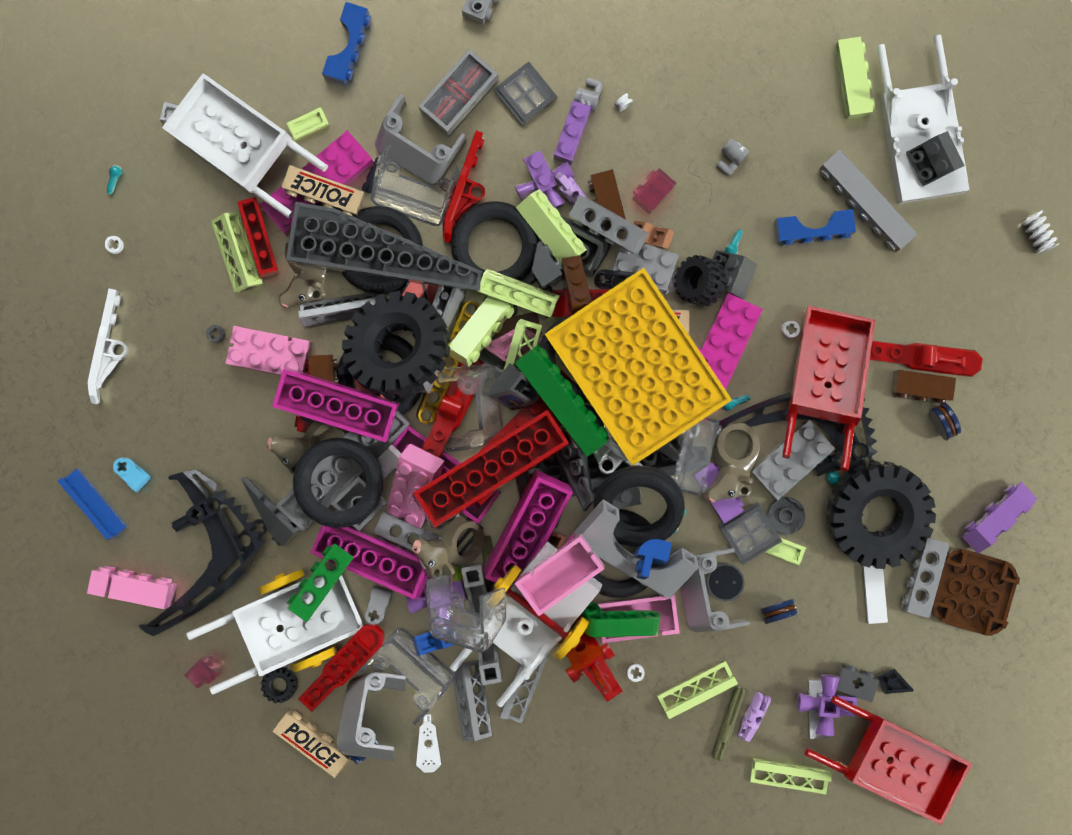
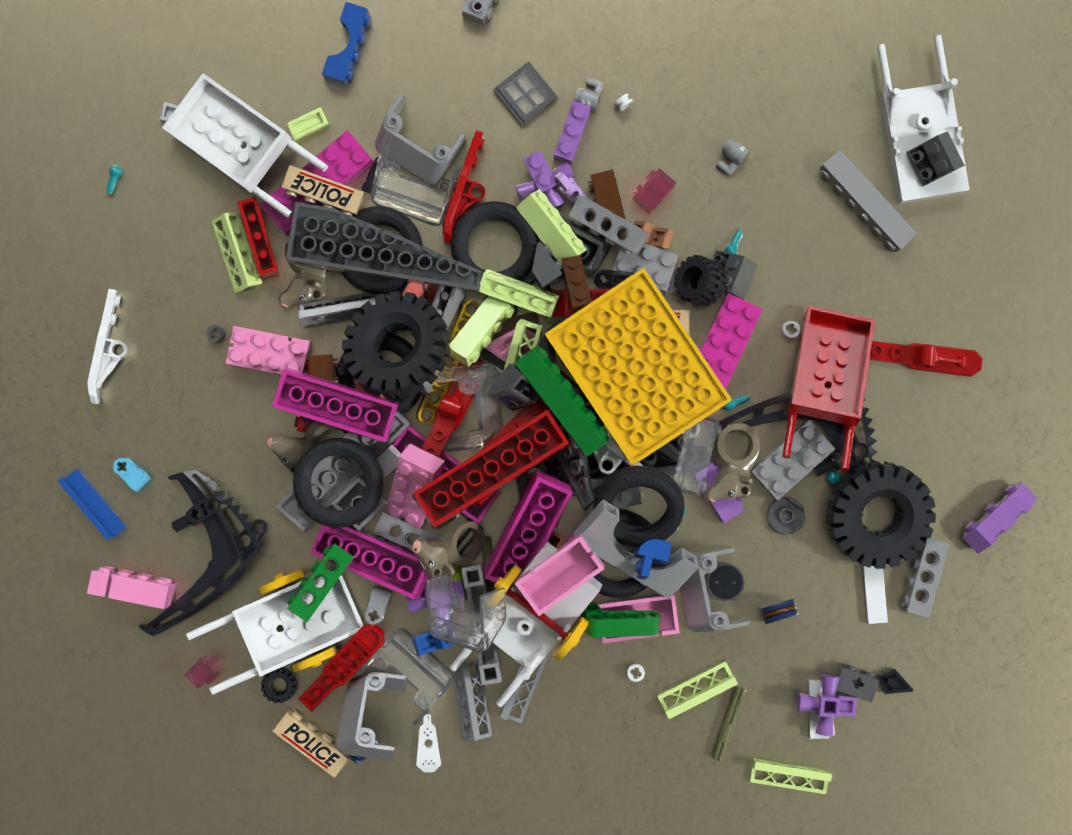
white bush [105,236,124,254] -> none
dark grey wedge [241,476,301,547] -> none
clear brick [418,49,498,136] -> none
red piece [558,614,623,702] -> none
clear piece [719,502,782,565] -> none
lavender hinge [738,692,771,742] -> none
yellowish green tile [765,534,806,566] -> none
blue arch [774,209,856,246] -> none
piece [804,695,972,825] -> none
yellowish green brick [835,37,875,119] -> none
reddish brown brick [892,370,956,404] -> none
dark blue head [930,403,962,441] -> none
reddish brown plate [931,549,1020,636] -> none
white piece [1021,210,1060,253] -> none

